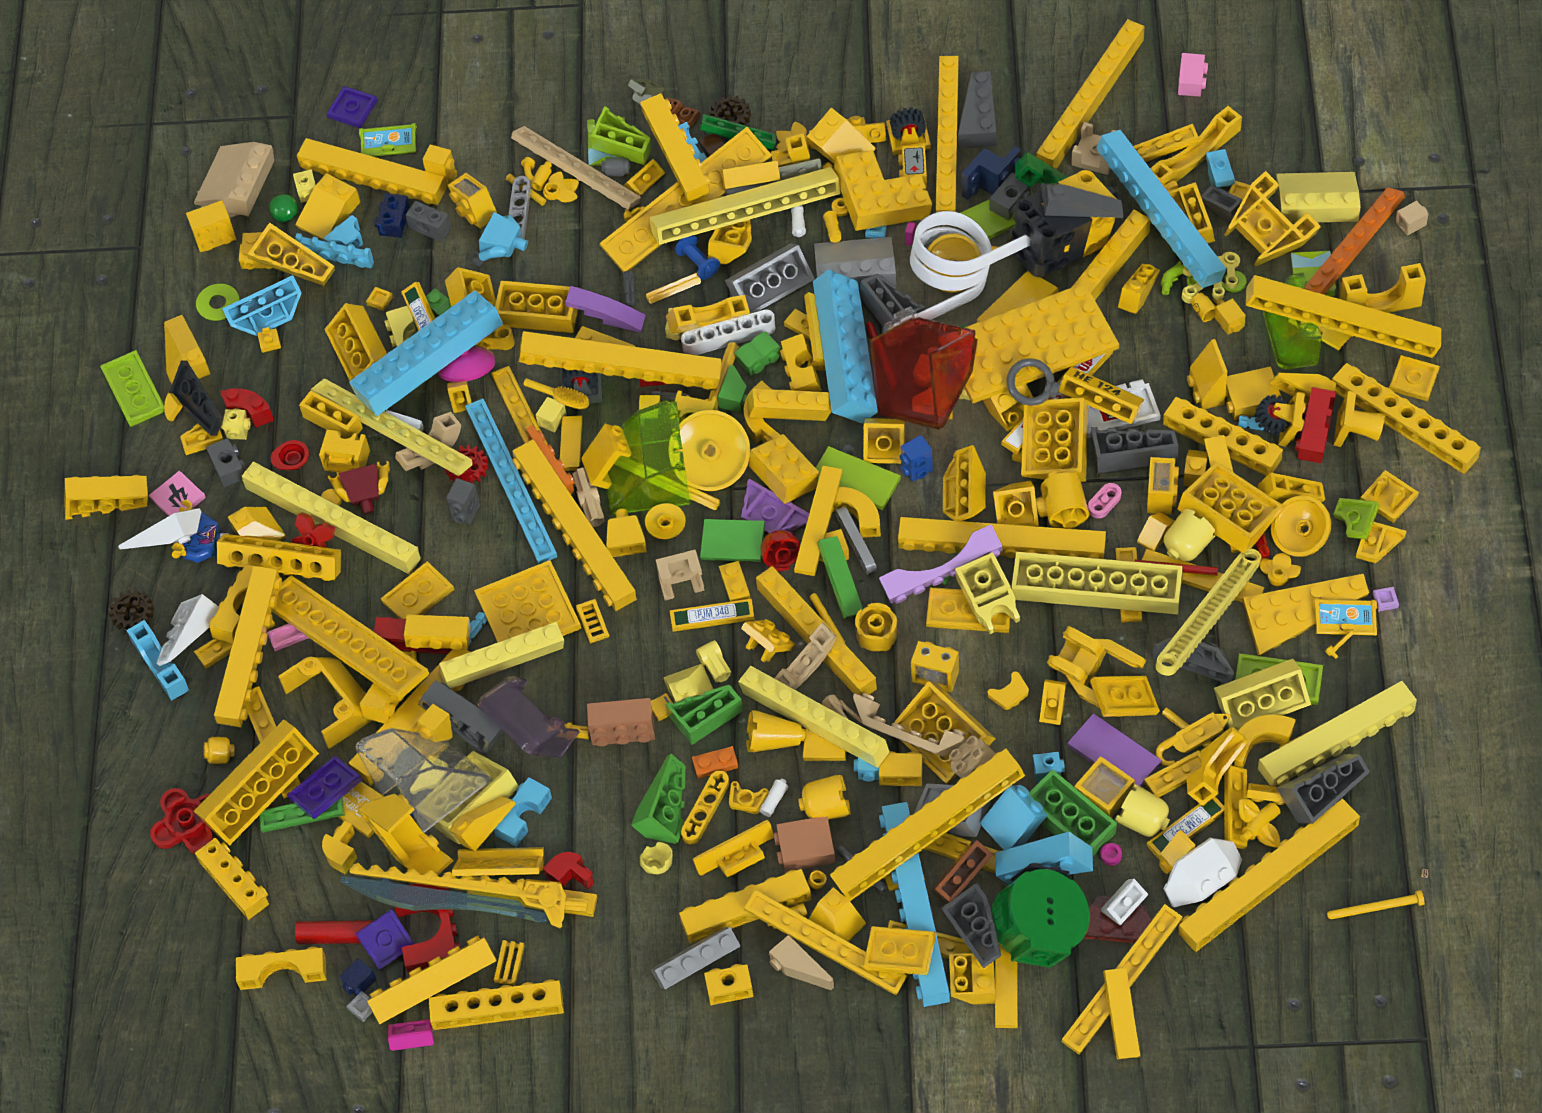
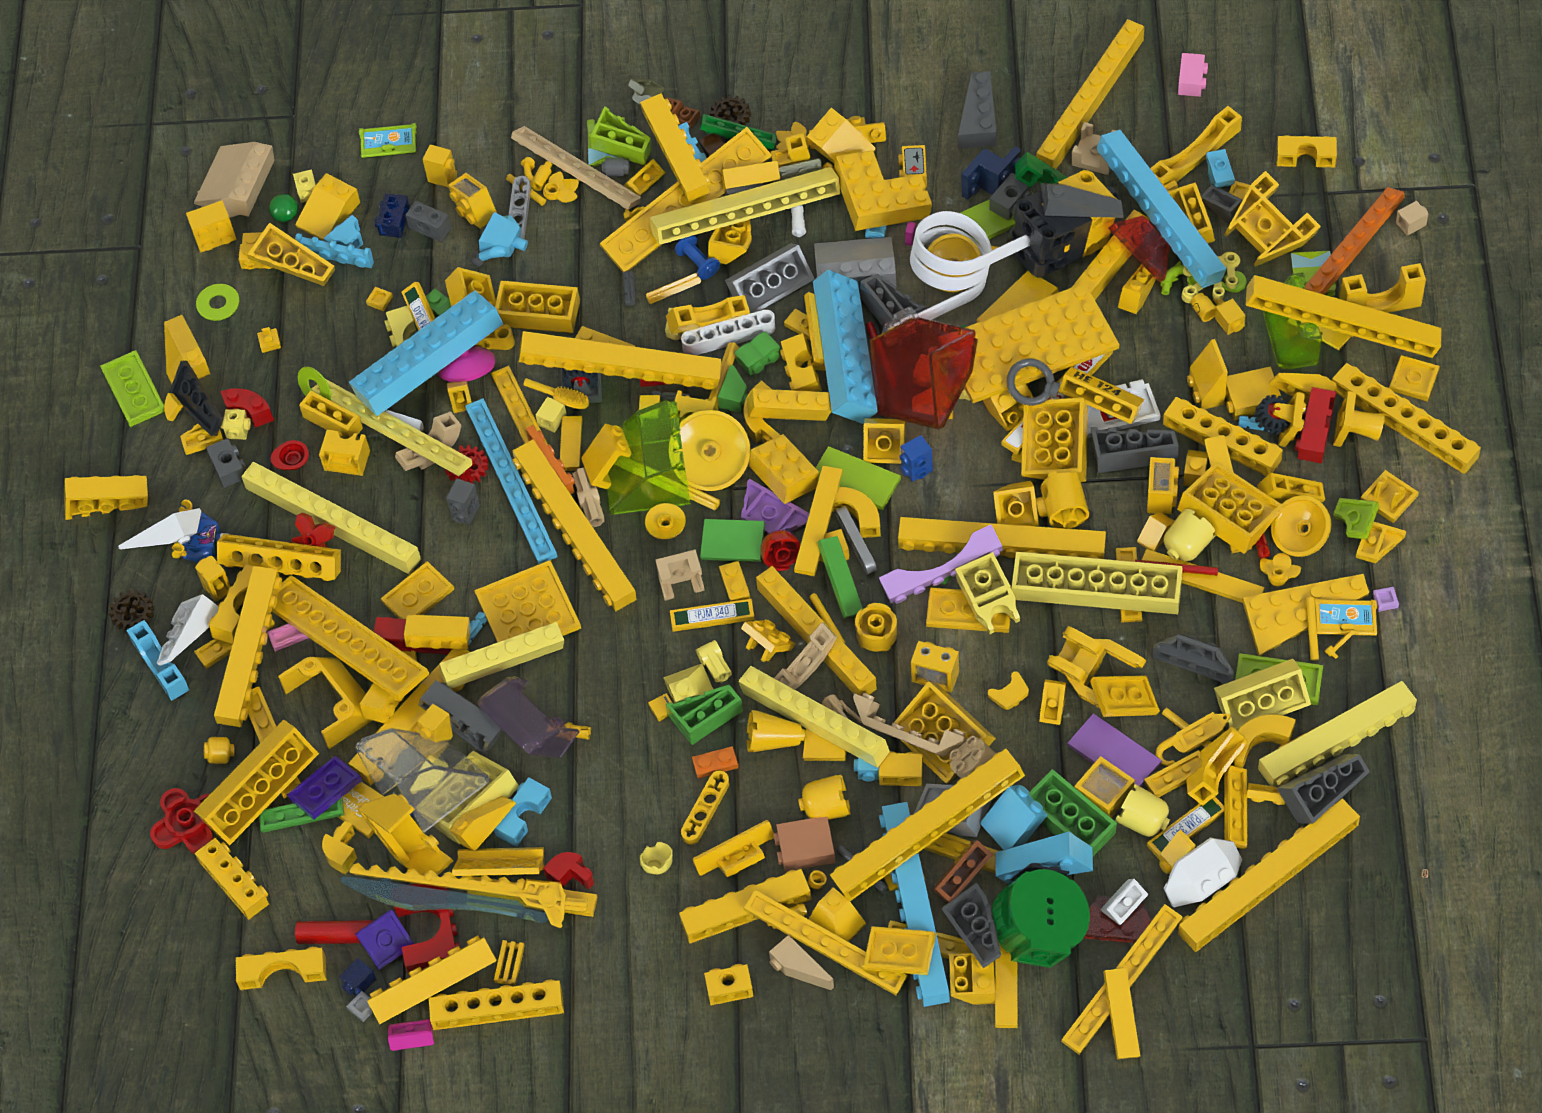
bright pink tile [149,471,206,516] -> none
medium azure wedge [222,275,301,336] -> none
yellow slope [228,507,286,541] -> none
yellow brick [297,138,447,205] -> none
yellow tile [321,489,342,506] -> none
yellow slope [324,303,387,381] -> none
dark purple tile [327,86,378,128] -> none
dark red torso [328,461,390,514] -> none
medium lavender slope [565,286,645,333] -> none
yellow slope [576,599,609,644] -> none
nougat brick [587,698,655,746] -> none
yellow torso [606,509,647,557] -> none
bright green wedge [631,754,686,844] -> none
light grey brick [650,926,740,989] -> none
yellow piece [729,781,769,814] -> none
white piece [759,779,789,817] -> none
yellow piece [823,211,841,243] -> none
yellow plate [832,198,849,216] -> none
plate [886,107,931,155] -> none
yellow brick [936,56,959,213] -> none
yellow wedge [943,445,986,521] -> none
medium azure brick [1033,752,1065,783] -> none
bright pink plate [1088,483,1121,518] -> none
dark pink tile [1100,843,1122,866] -> none
yellow tile [1133,124,1200,163] -> none
light yellow gear [1156,548,1261,676] -> none
yellow plant [1239,798,1281,847] -> none
light yellow slope [1276,172,1360,223] -> none
yellow bar [1327,890,1424,919] -> none
none -> yellow brick [195,556,230,602]
none -> lime gear [298,367,331,401]
none -> clear red wing [1108,215,1170,283]
none -> yellow arch [1277,135,1337,167]
none -> yellow bar [1306,597,1319,661]

